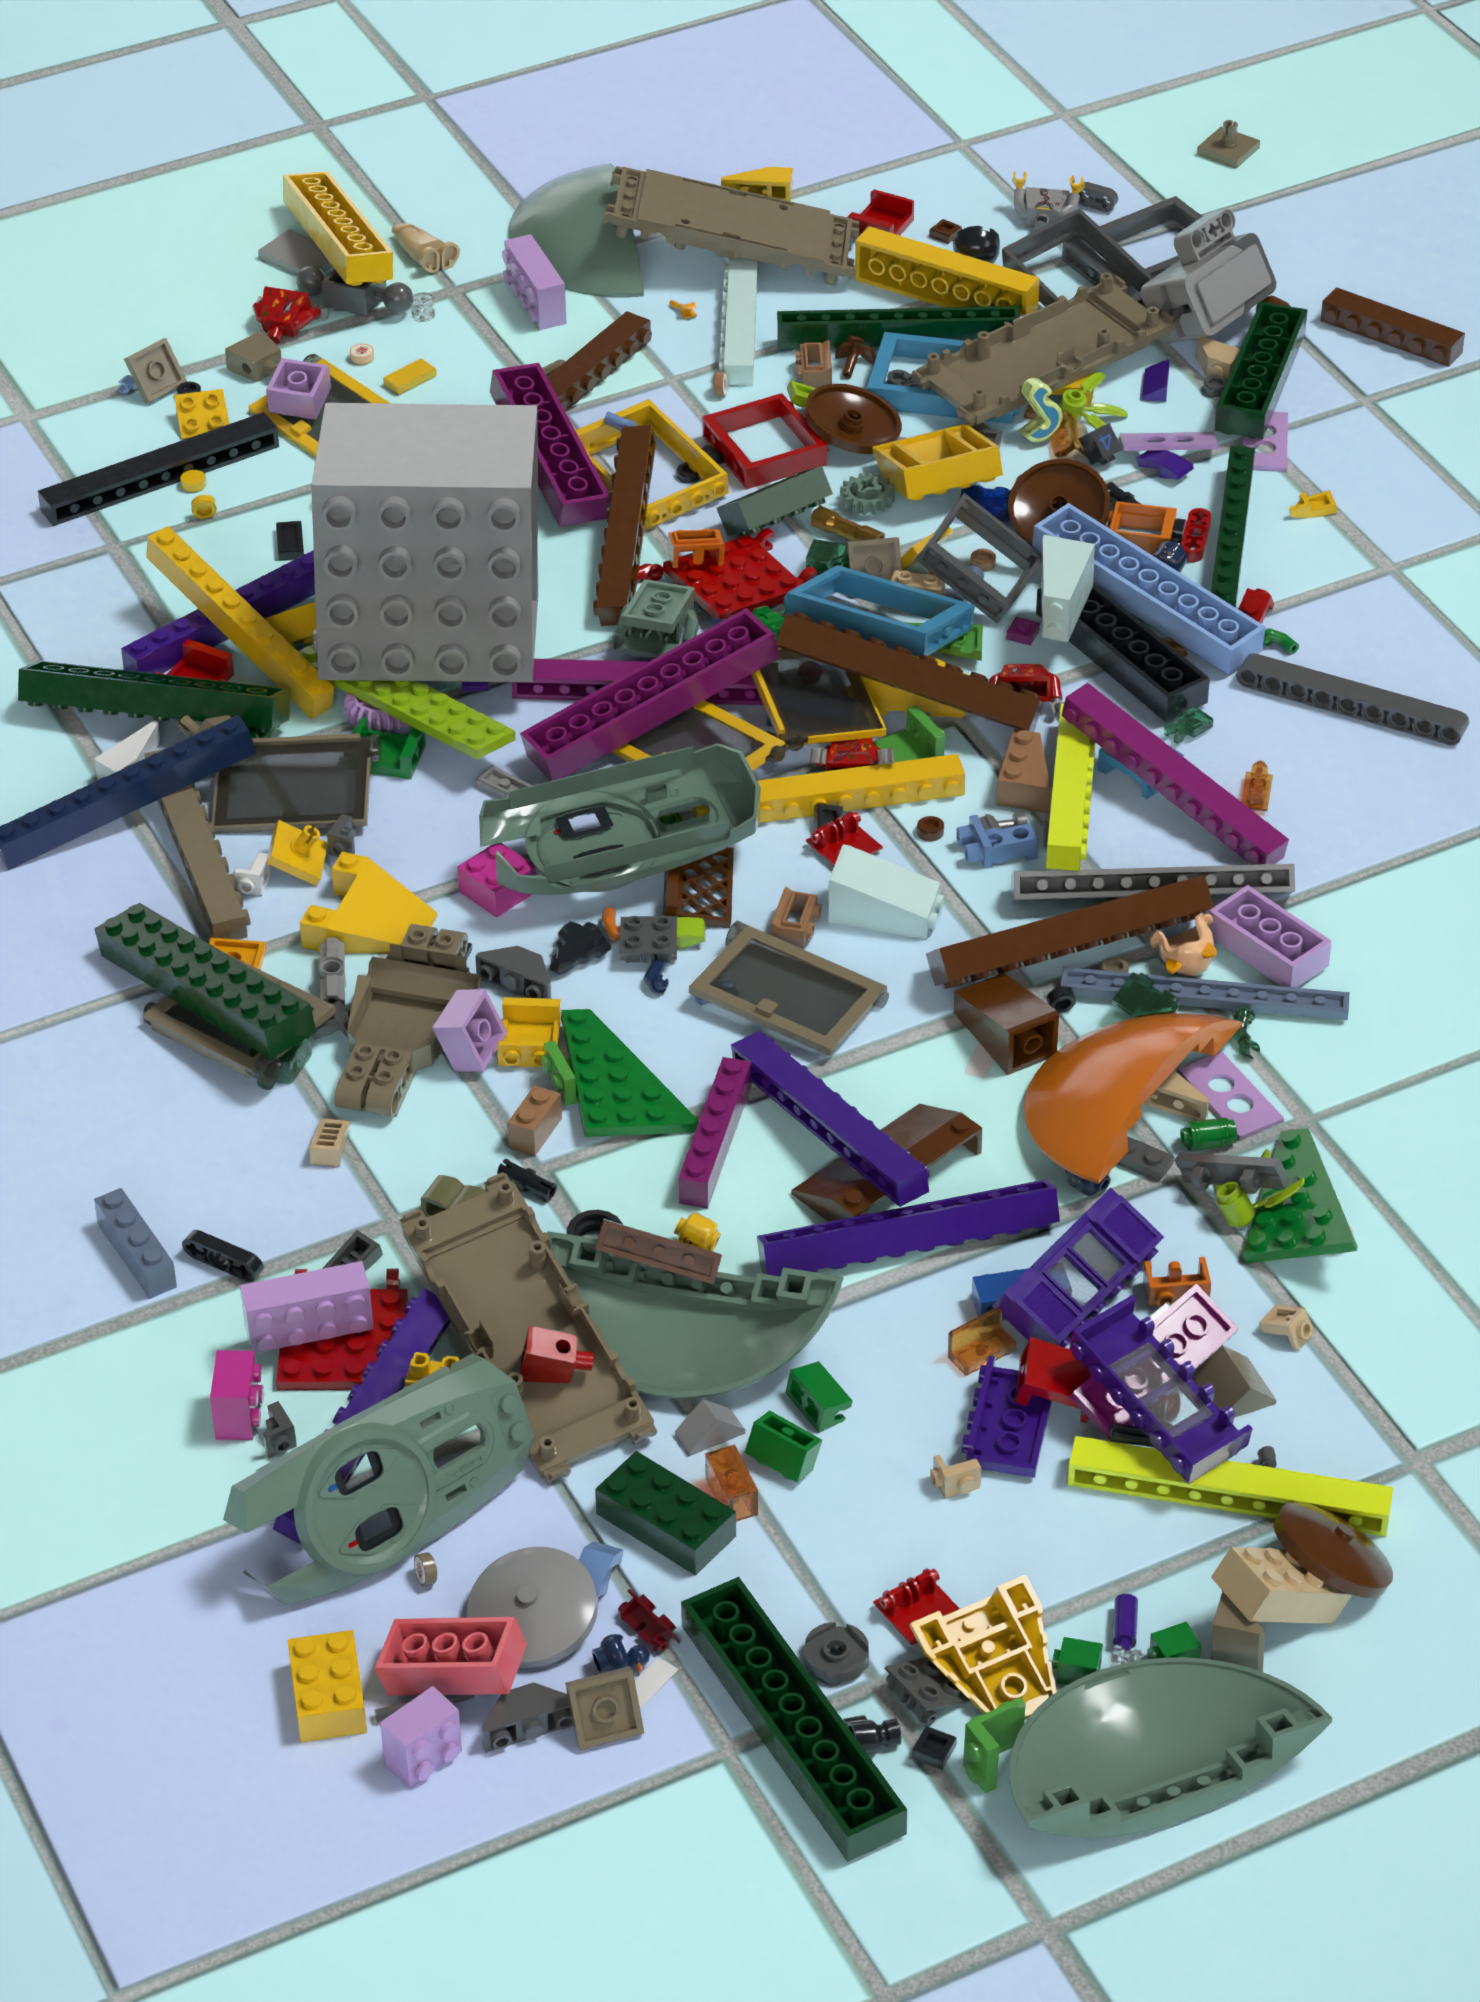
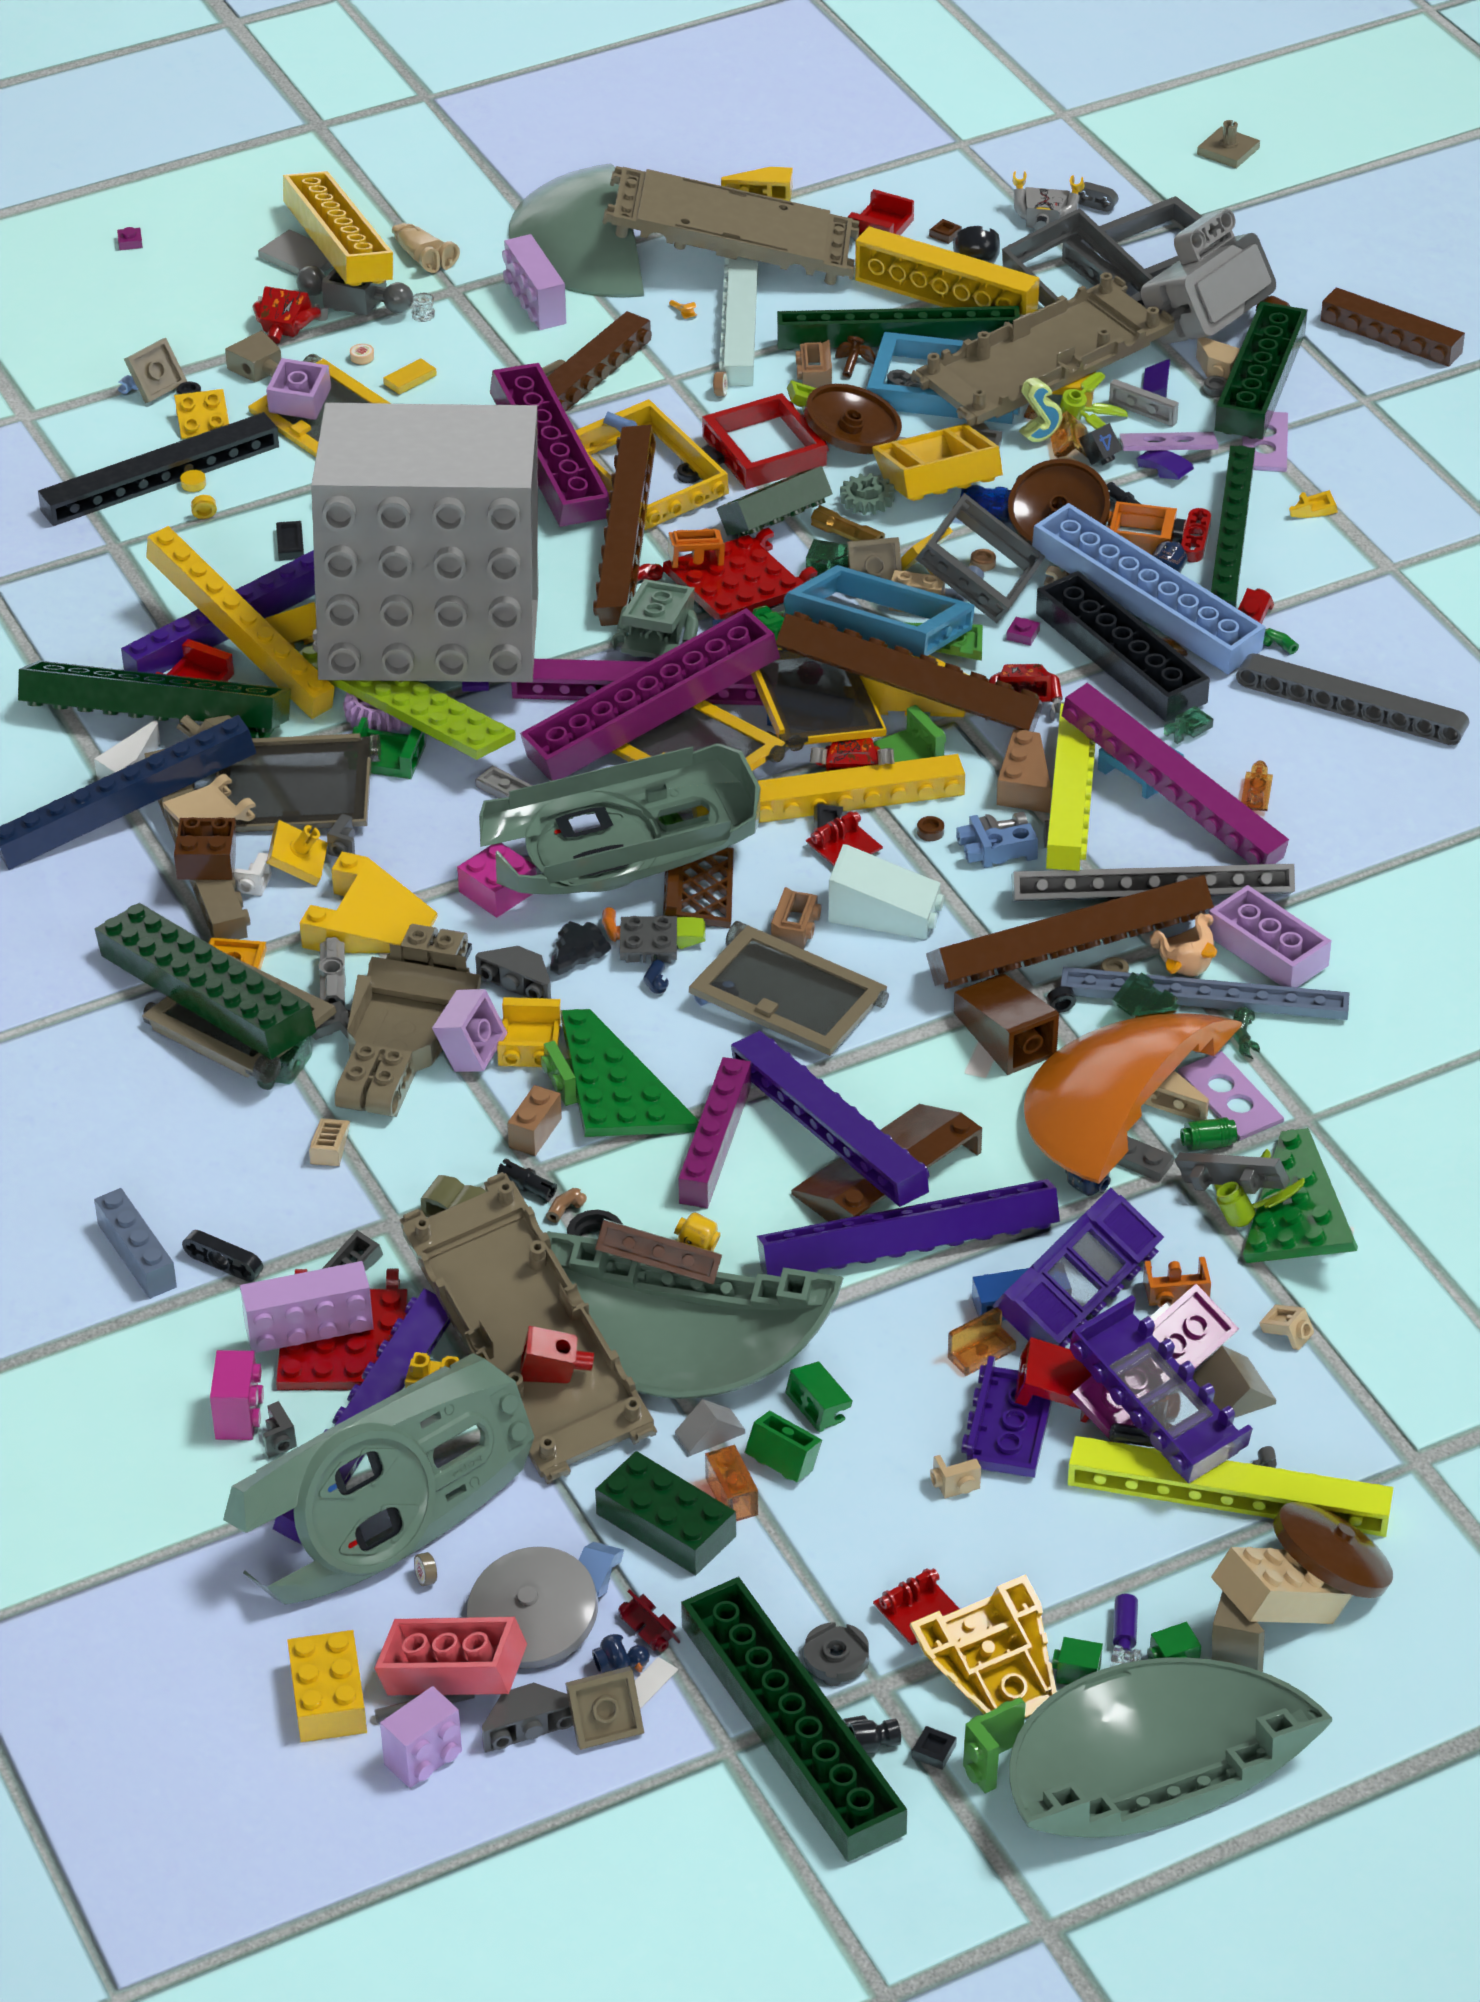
dark grey hinge [884,1657,971,1724] -> none
light aqua slope [1041,535,1095,642] -> none
none -> magenta plate [117,227,143,250]
none -> tan flag [163,774,256,823]
none -> reddish brown slope [174,817,236,880]
none -> medium nougat arm [546,1188,587,1223]
none -> light grey tile [1109,379,1179,427]

